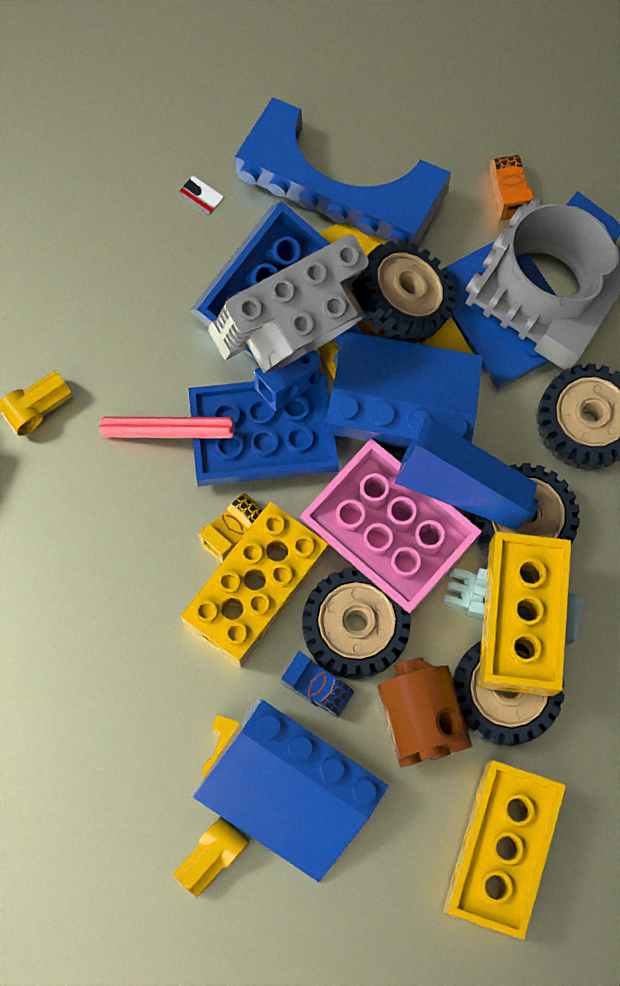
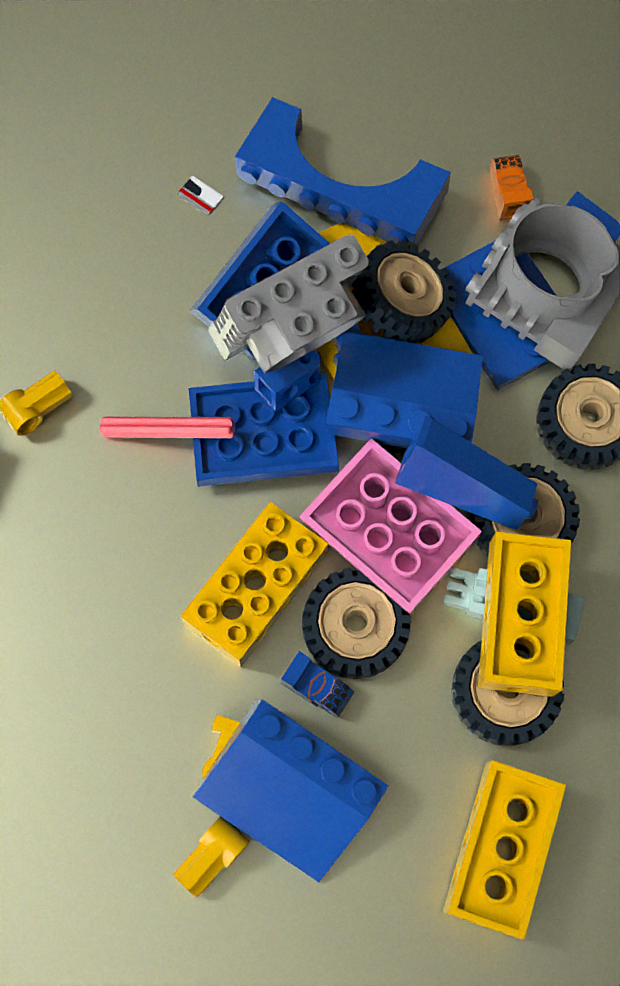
yellow leg [199,493,264,562] -> none
dark orange cylinder [377,657,473,768] -> none

